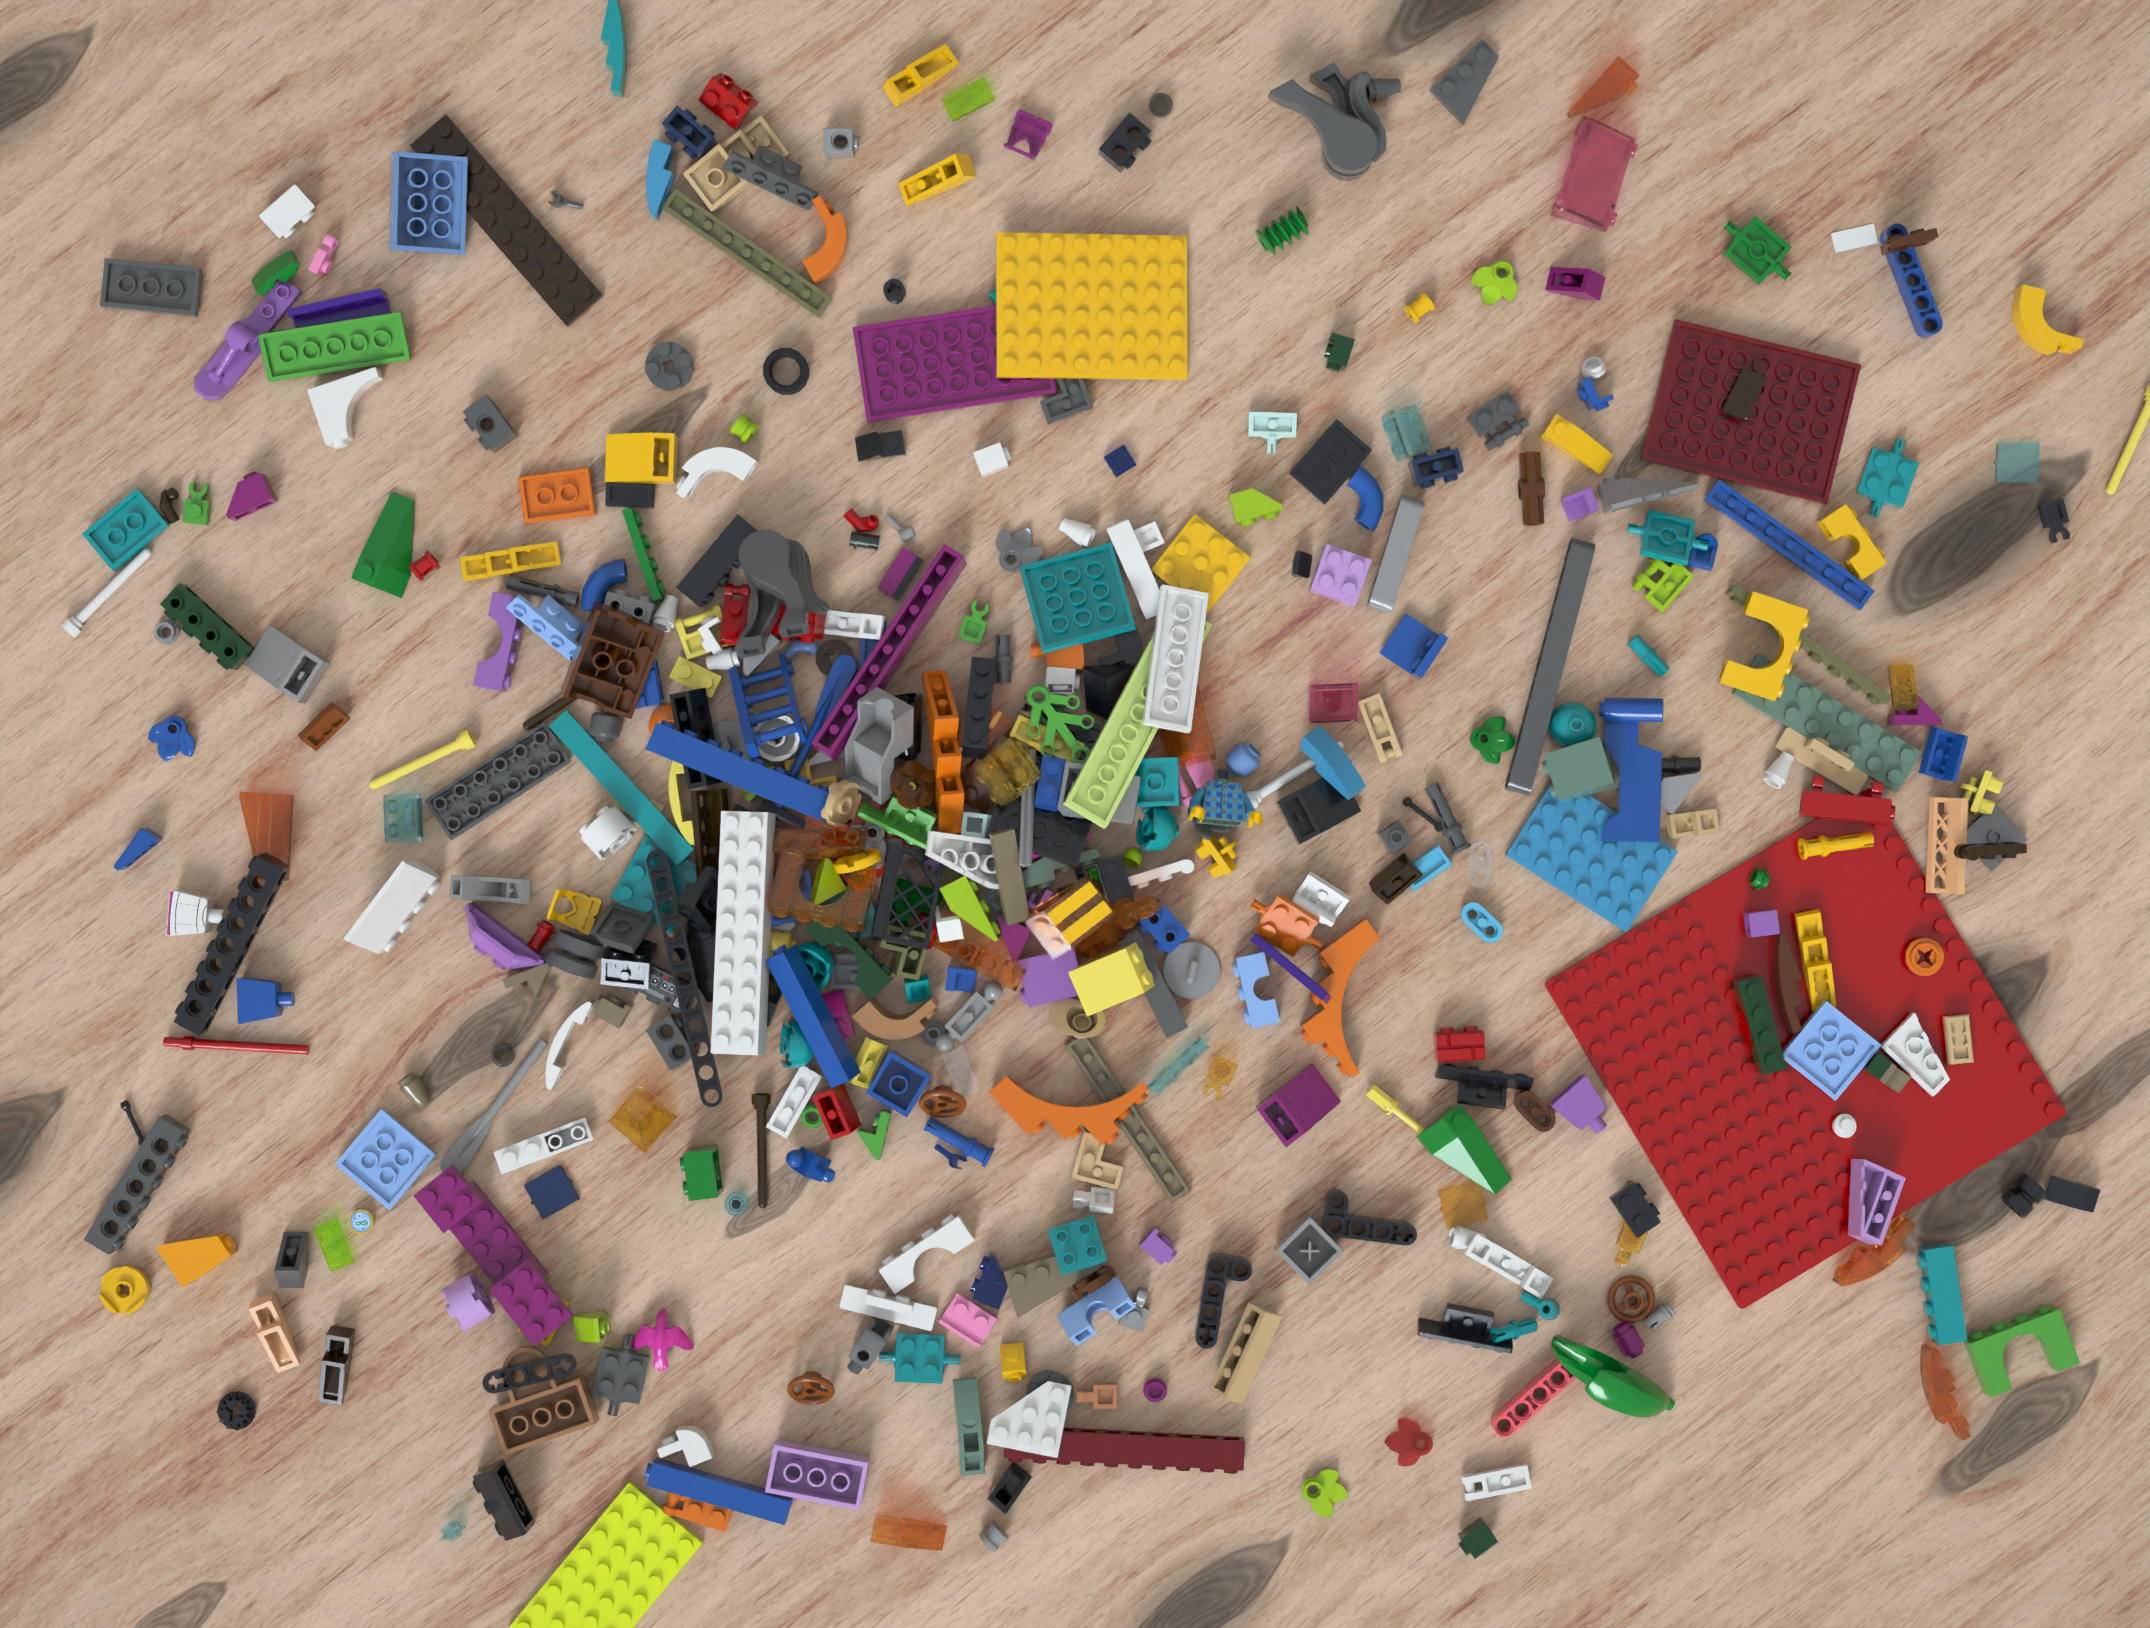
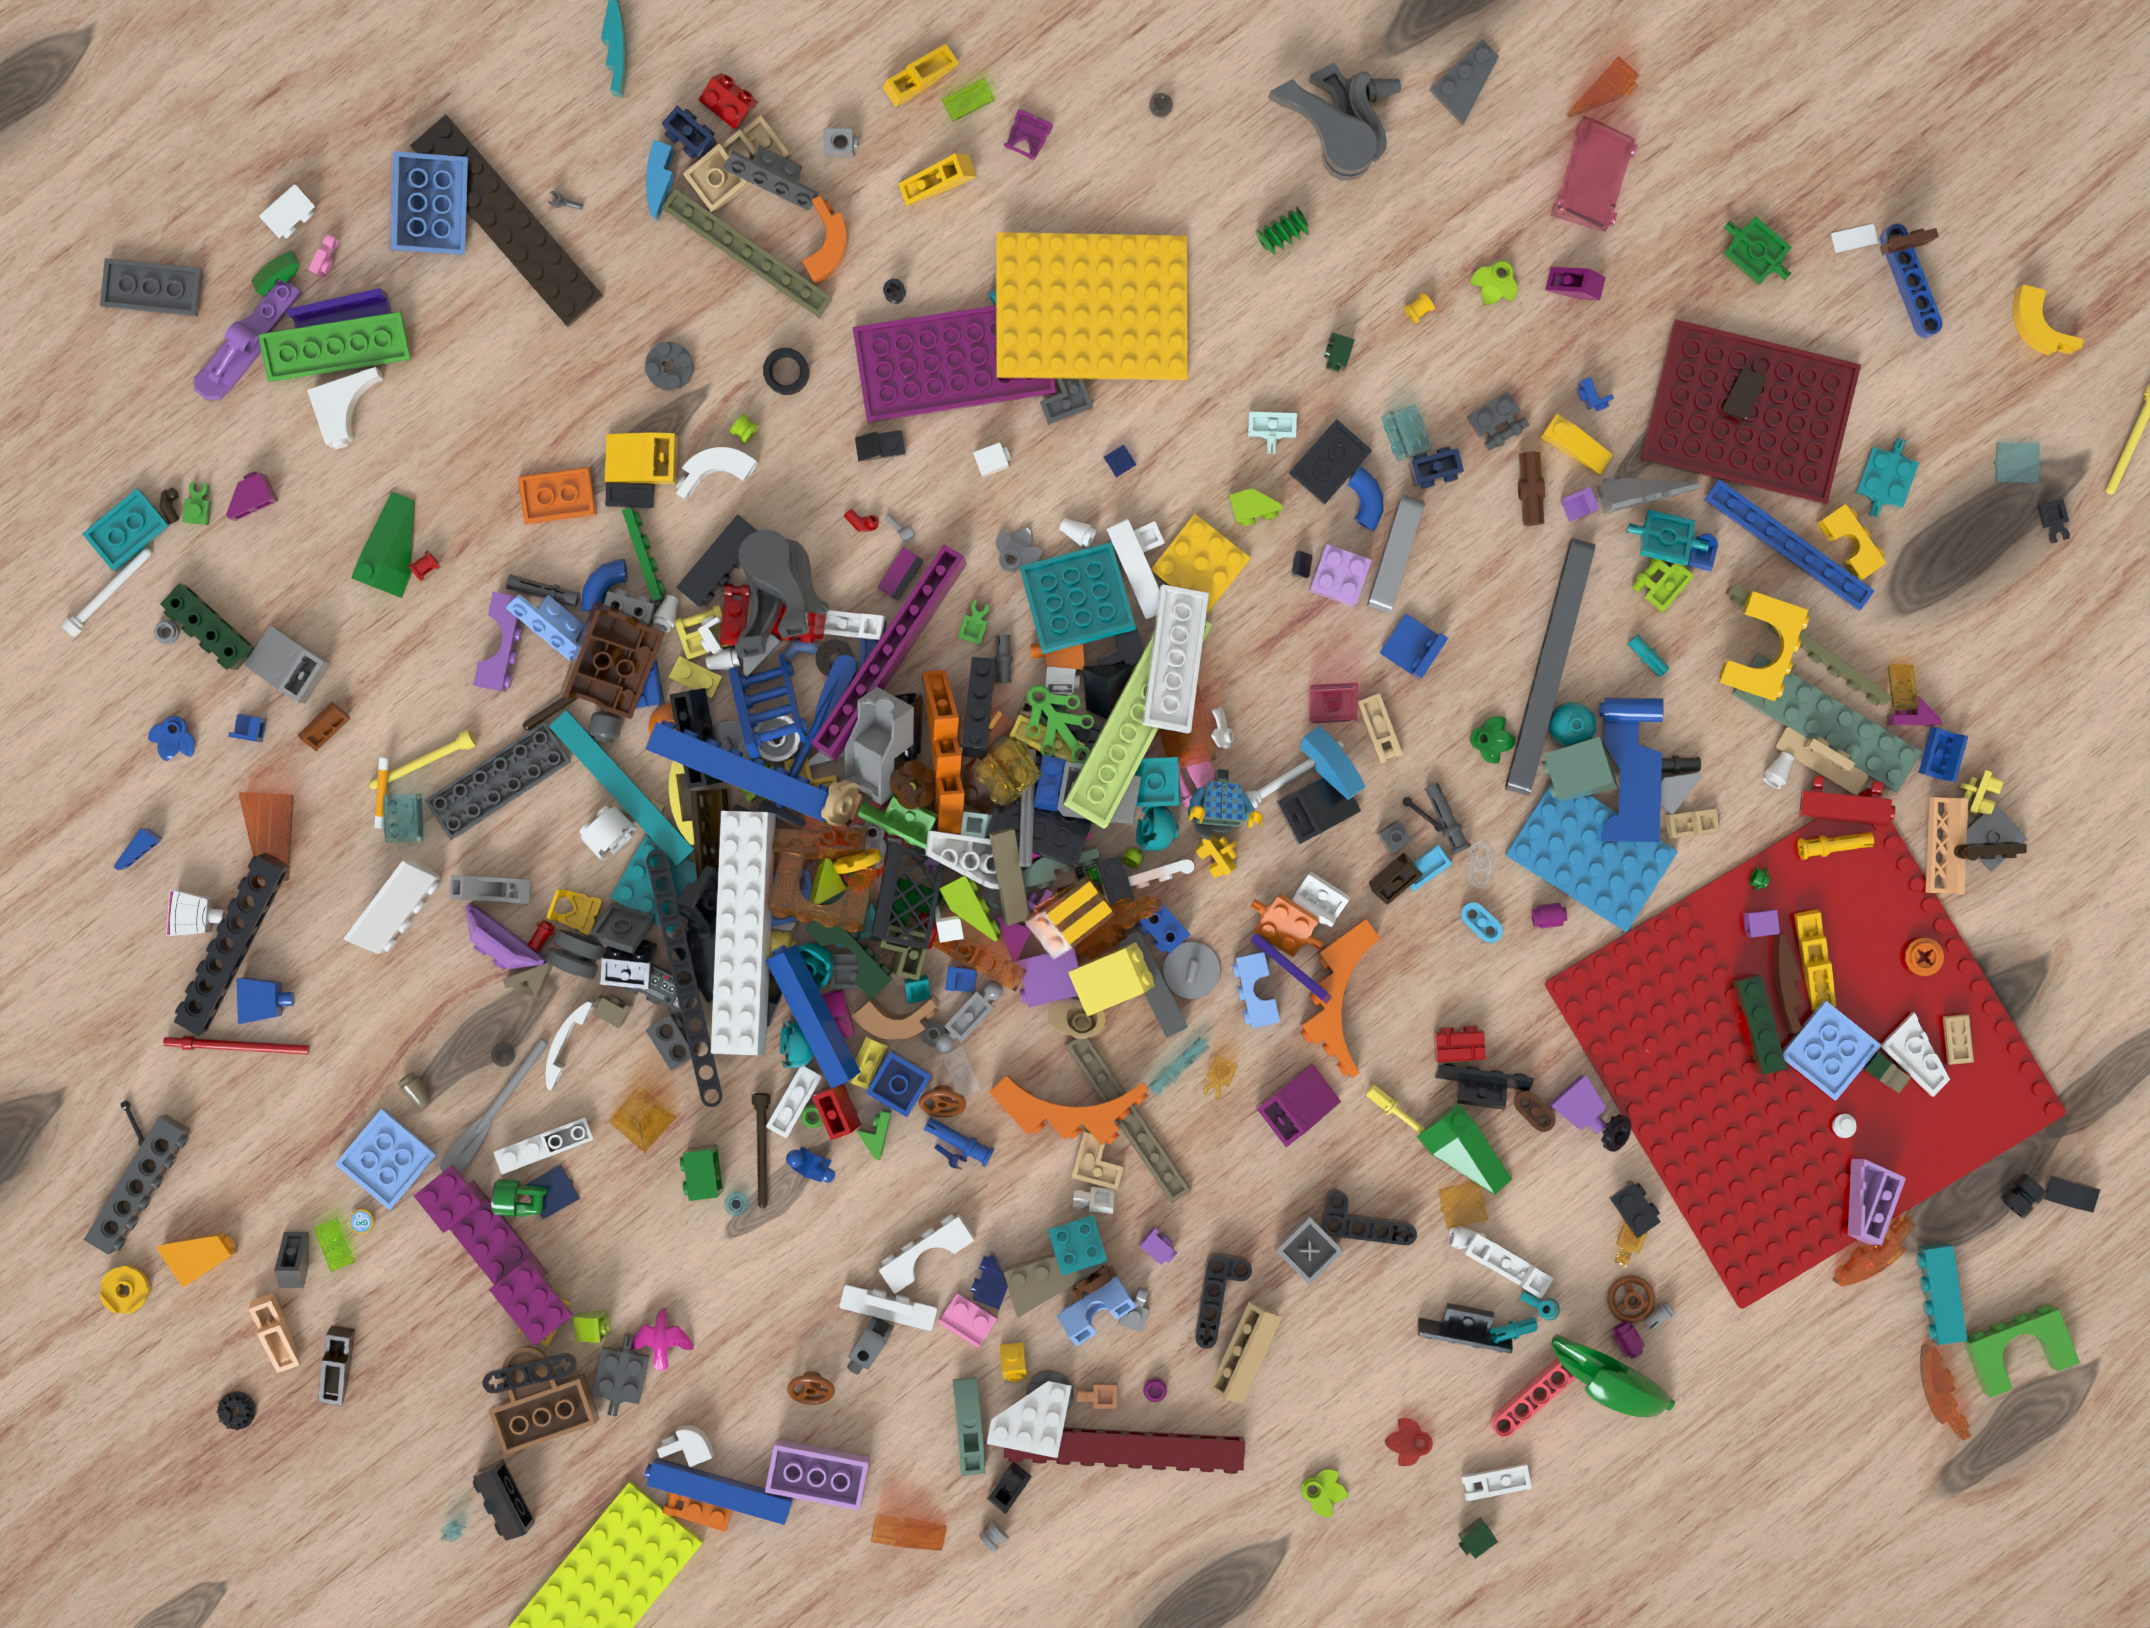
lavender brick [441,1273,495,1332] -> none
yellow slope [459,541,561,582] -> none
dark grey brick [463,395,518,453] -> none
pearl dark grey pin [849,530,880,551] -> none
teal plate [879,1333,961,1384] -> none
black brick [1099,112,1152,173] -> none
medium blue head [1225,742,1261,778] -> none
white plate [1582,357,1606,379] -> none
none -> blue panel [228,714,267,742]
none -> light orange bar [374,756,389,828]
none -> green piece [491,1179,547,1217]
none -> white plate [1211,707,1234,749]
none -> magenta brick [1531,903,1567,929]
none -> black gear [1601,1114,1631,1152]

